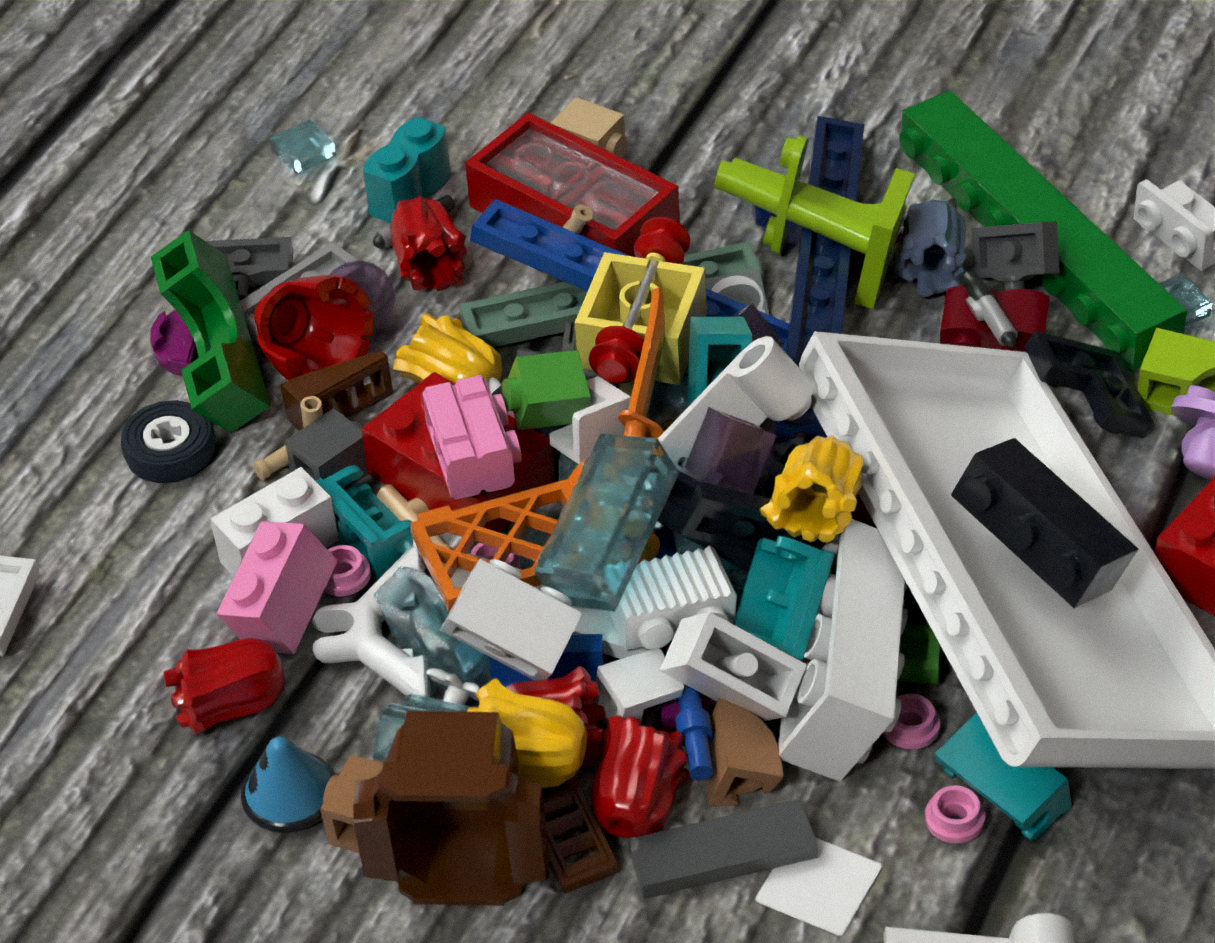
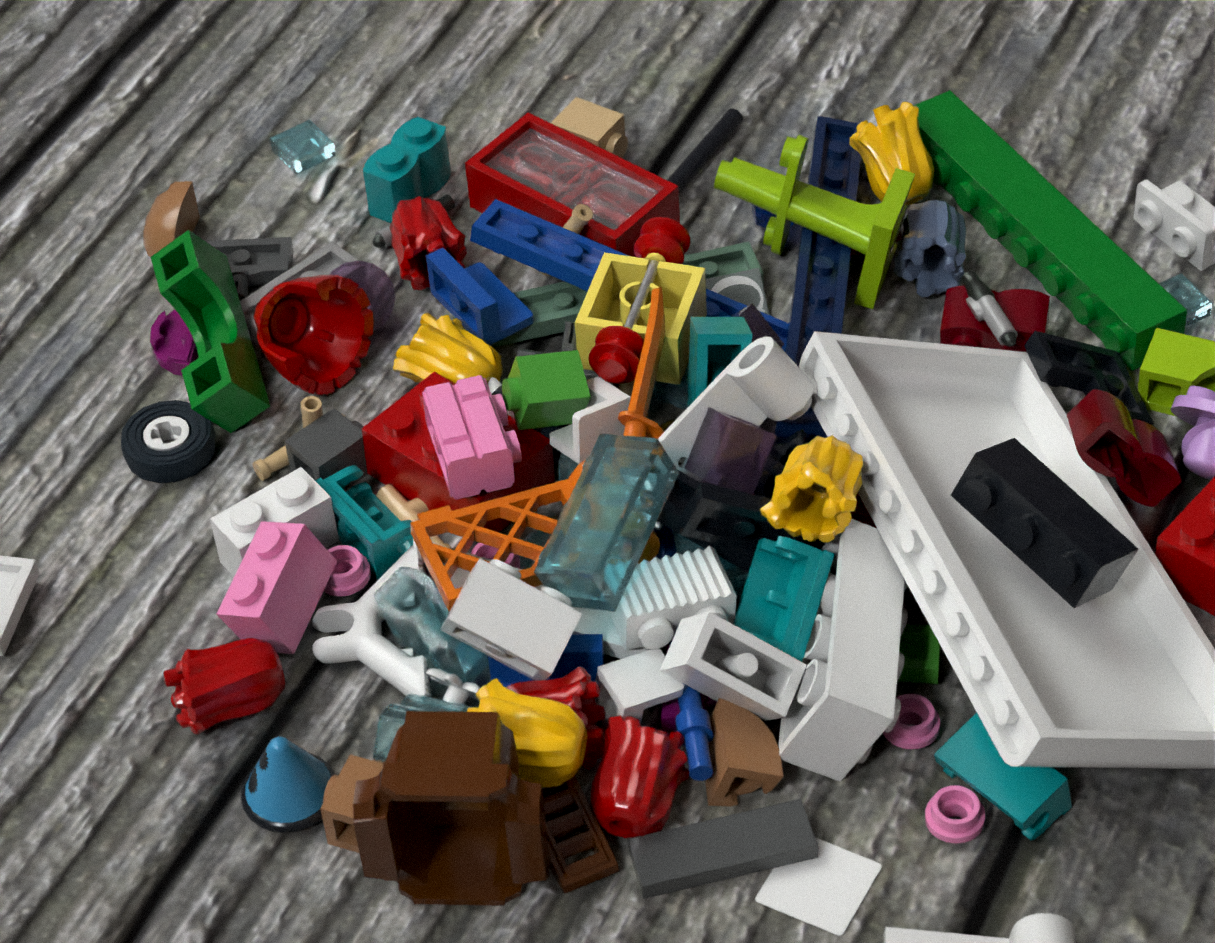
reddish brown slope [280,350,393,431] -> none
dark grey plate [971,222,1059,290] -> none
none -> medium nougat brick [143,181,200,257]
none -> blue panel [426,247,534,345]
none -> black bar [667,108,743,195]
none -> yellow piece [849,101,934,206]
none -> dark red brick [1066,389,1182,507]

